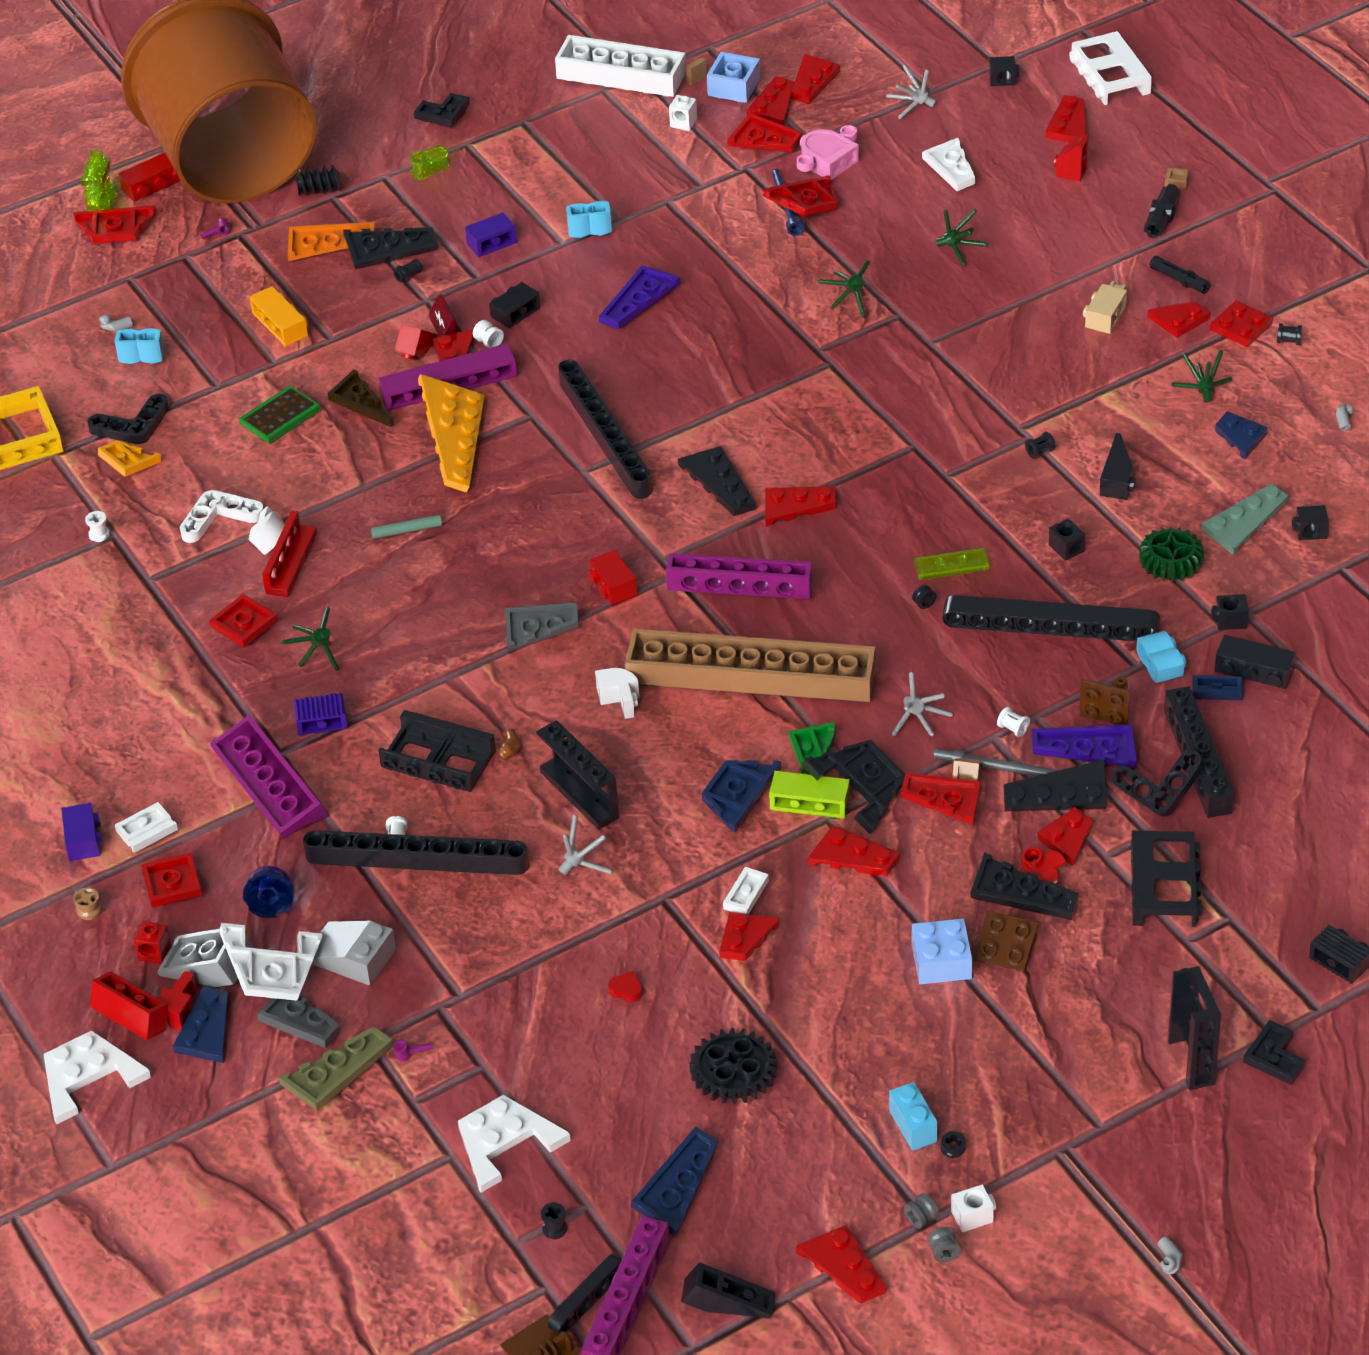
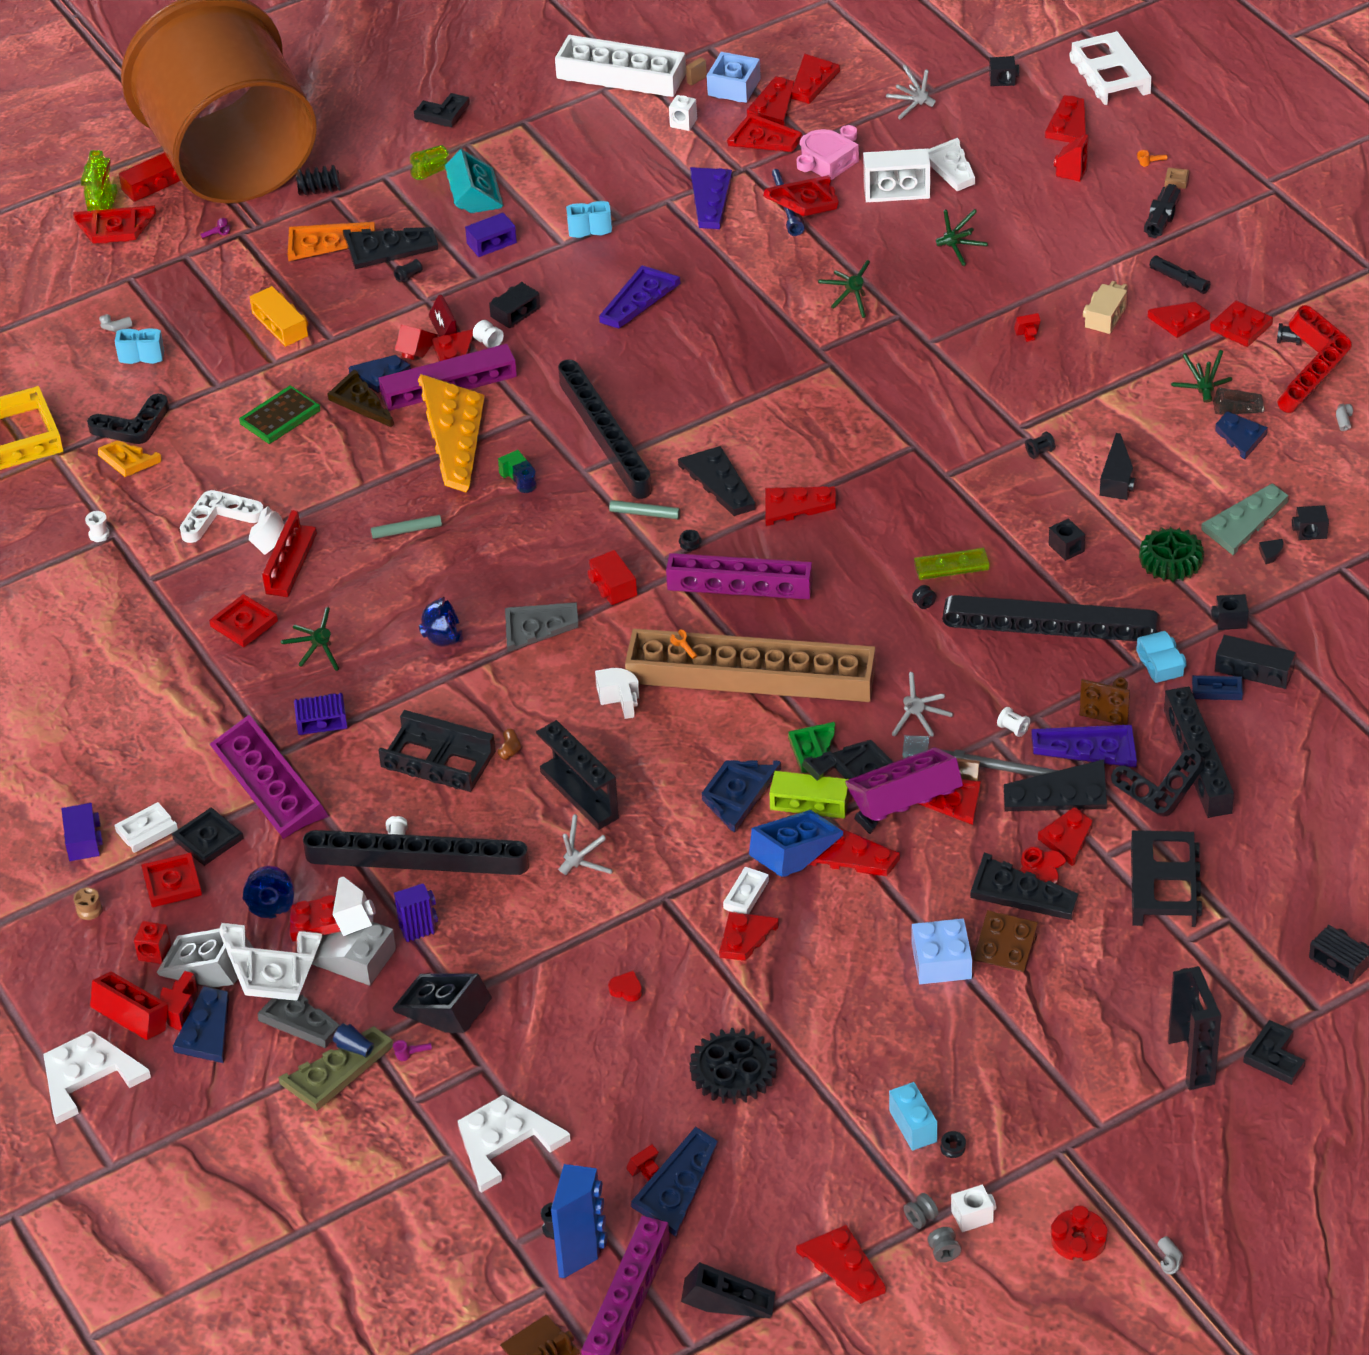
black beam [548,1253,622,1334] -> none
none -> black tile [172,807,244,866]
none -> red plate [290,895,341,942]
none -> white slope [333,876,376,936]
none -> dark blue cone [333,1023,374,1058]
none -> dark blue wing [348,355,411,393]
none -> black slope [392,973,492,1033]
none -> dark purple brick [394,883,438,942]
none -> clear blue cylinder [419,597,463,647]
none -> teal slope [445,149,504,213]
none -> leg [498,450,537,493]
none -> blue slope [551,1164,608,1278]
none -> sand green piece [609,500,680,520]
none -> red tile [626,1144,659,1181]
none -> orange hand [670,629,697,659]
none -> black plate [678,530,702,551]
none -> dark purple wing [690,167,732,229]
none -> blue slope [749,810,843,877]
none -> magenta slope [845,747,963,821]
none -> white brick [863,148,930,202]
none -> clear light blue tile [902,735,929,759]
none -> red tile [1014,313,1041,342]
none -> red plate [1051,1205,1108,1261]
none -> orange hand [1137,150,1167,167]
none -> clear smoke slope [1213,388,1264,415]
none -> black tile [1259,539,1283,564]
none -> red beam [1277,305,1352,413]

